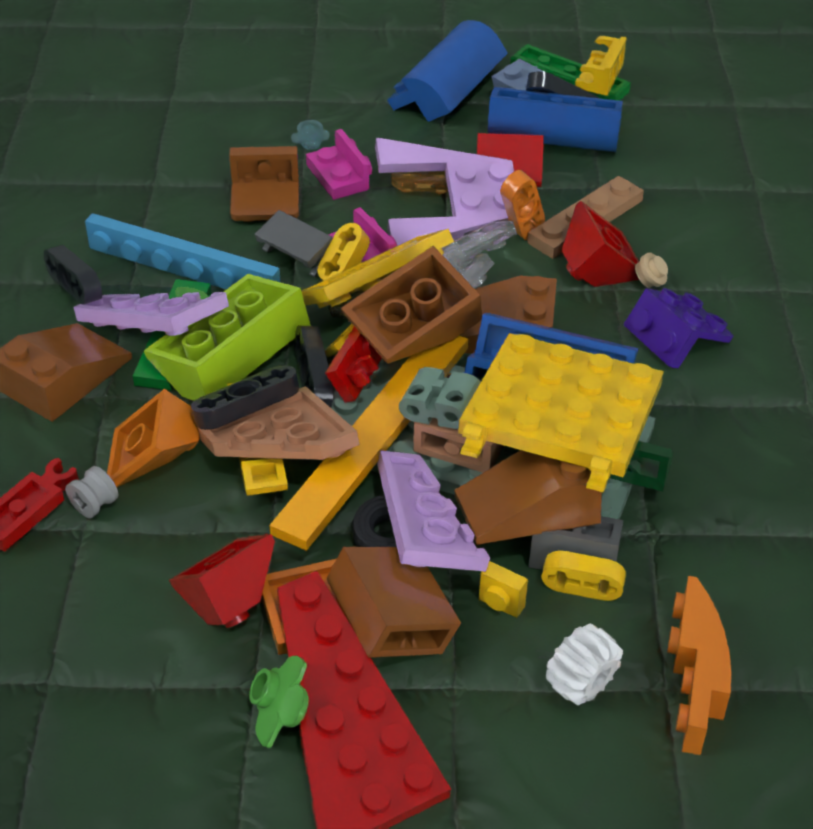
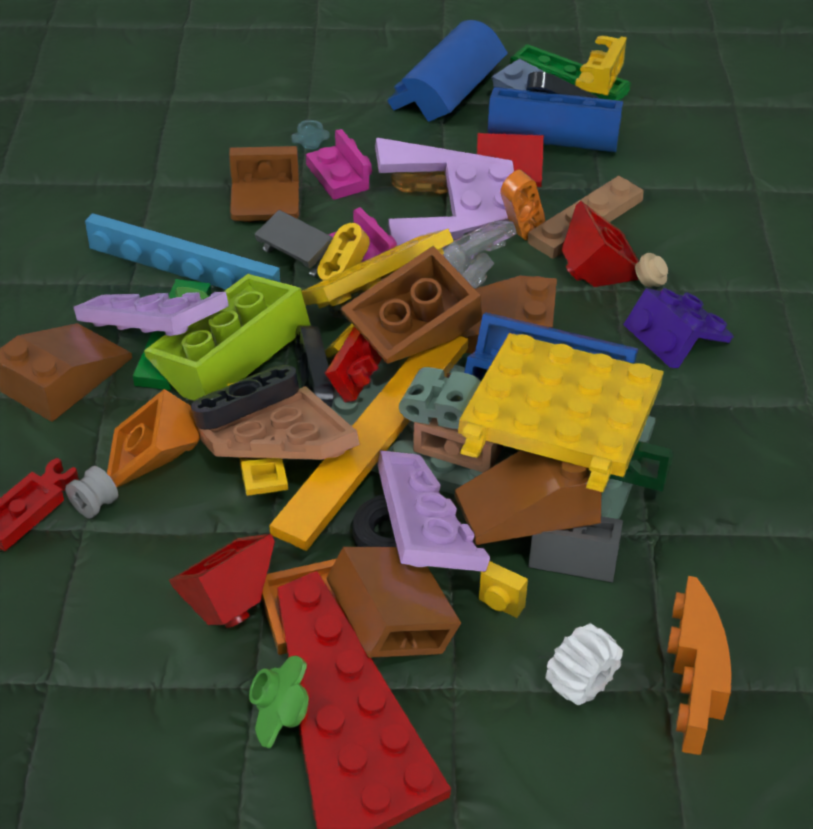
black beam [43,245,102,305] -> none
yellow beam [541,550,626,601] -> none

